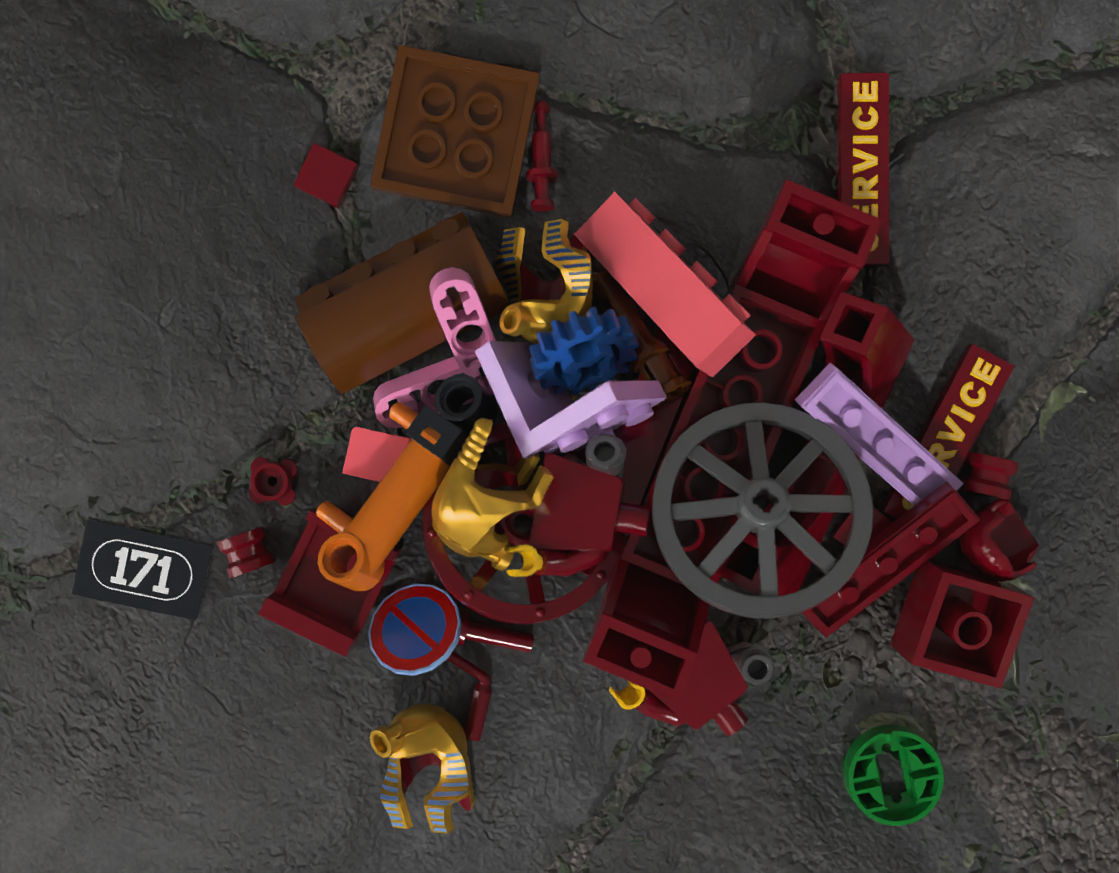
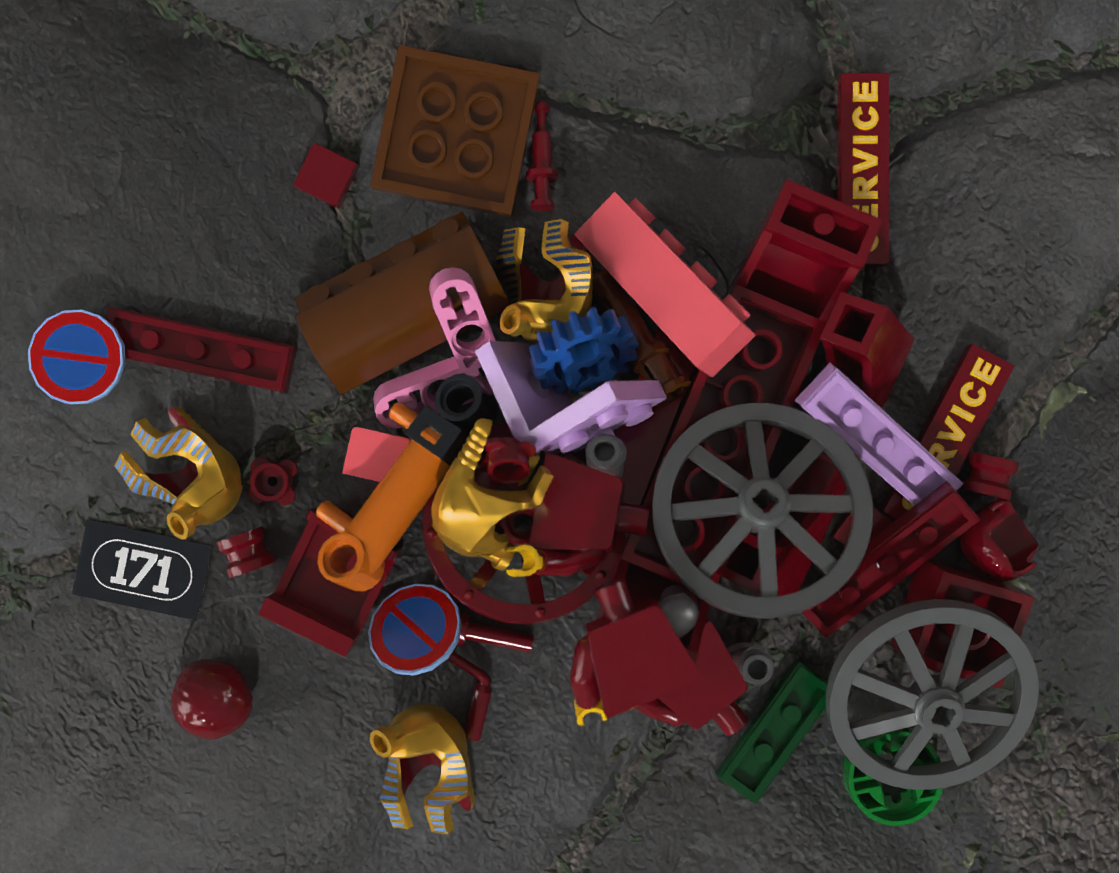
none -> piece [28,309,126,405]
none -> dark red tile [106,306,297,393]
none -> pearl gold piece [114,406,243,540]
none -> dark red hair [171,659,253,740]
none -> dark red plate [479,437,536,484]
none -> dark red torso [569,578,703,726]
none -> dark green tile [715,659,828,805]
none -> dark grey wheel [826,599,1039,790]

